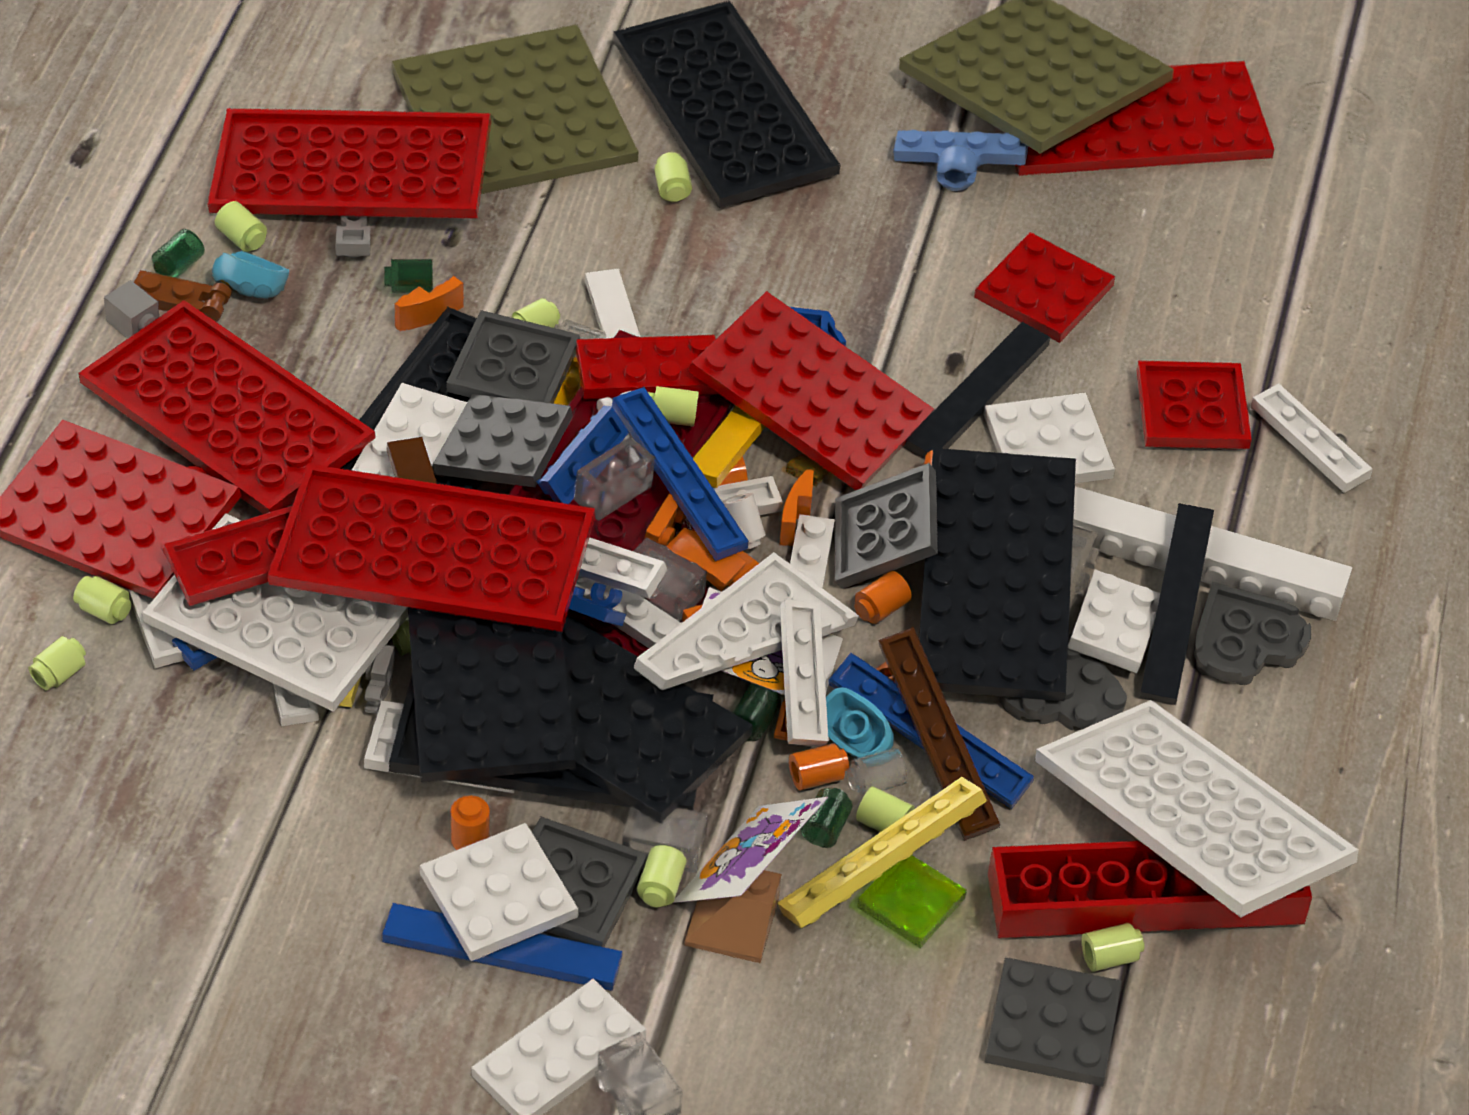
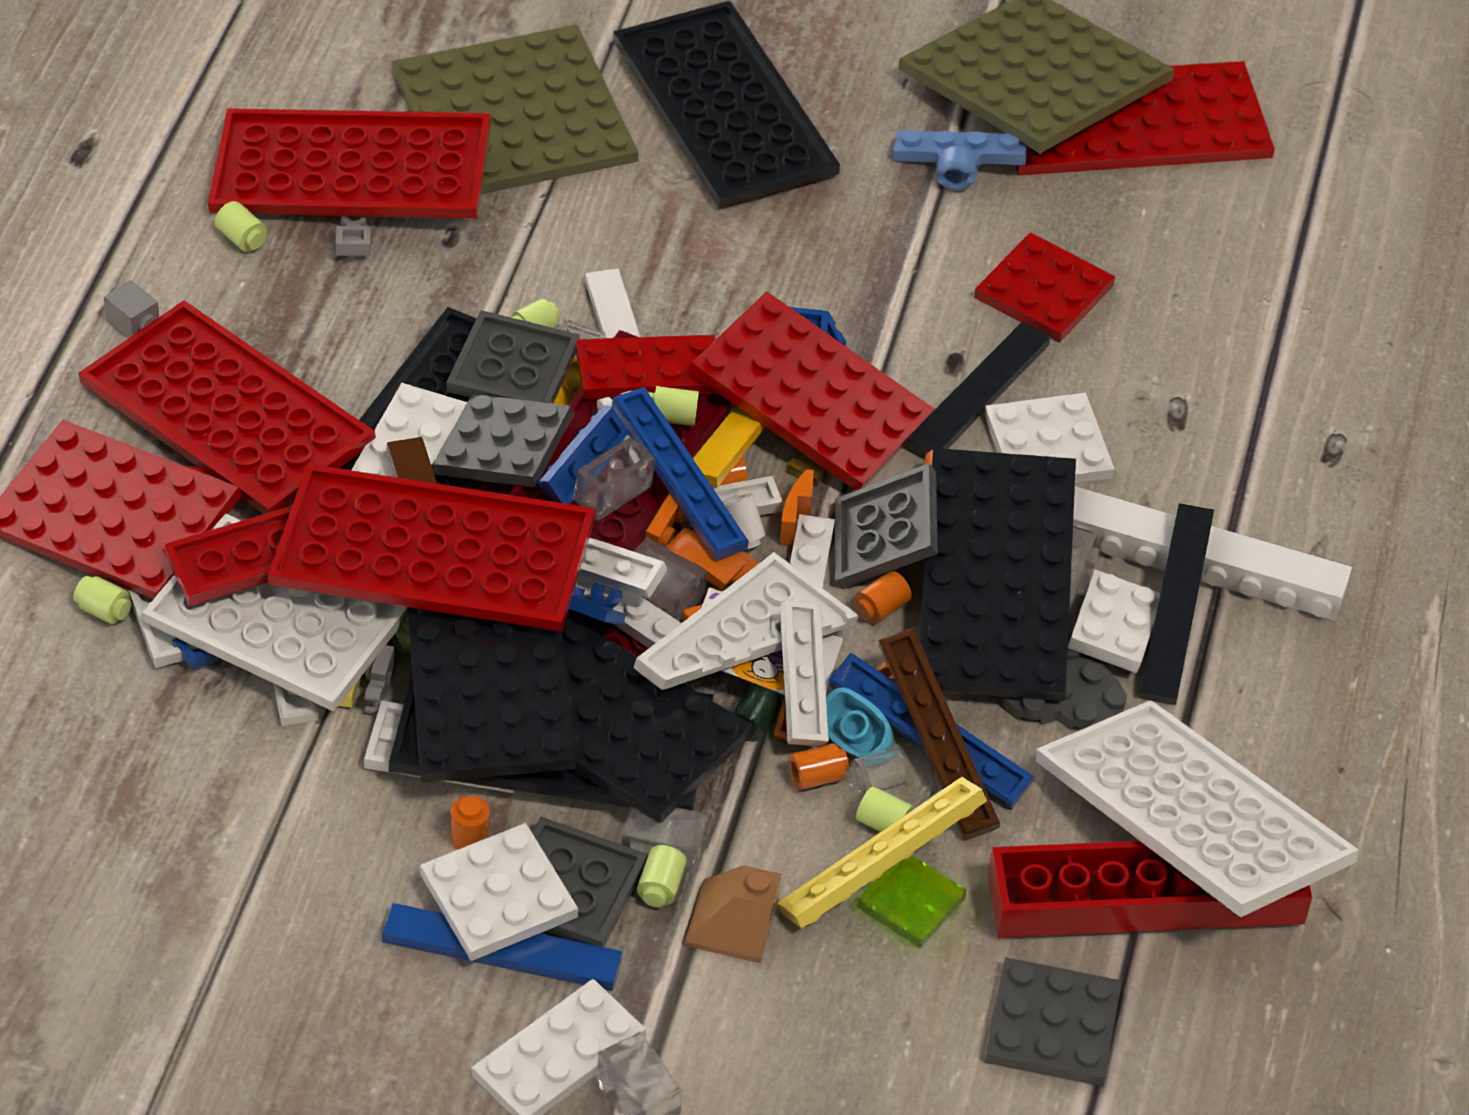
yellowish green brick [28,636,86,690] -> none
dark orange plate [134,270,232,321] -> none
clear green brick [152,229,205,278] -> none
medium azure piece [212,251,290,298] -> none
clear green brick [384,259,433,293] -> none
orange slope [395,276,464,331] -> none
yellowish green brick [654,152,692,202] -> none
sticker [673,797,828,903] -> none
clear green brick [801,787,853,848] -> none
yellowish green brick [1081,923,1144,972] -> none
red plate [1136,361,1252,449] -> none
dark grey plate [1194,582,1311,685] -> none
white plate [1251,383,1373,493] -> none

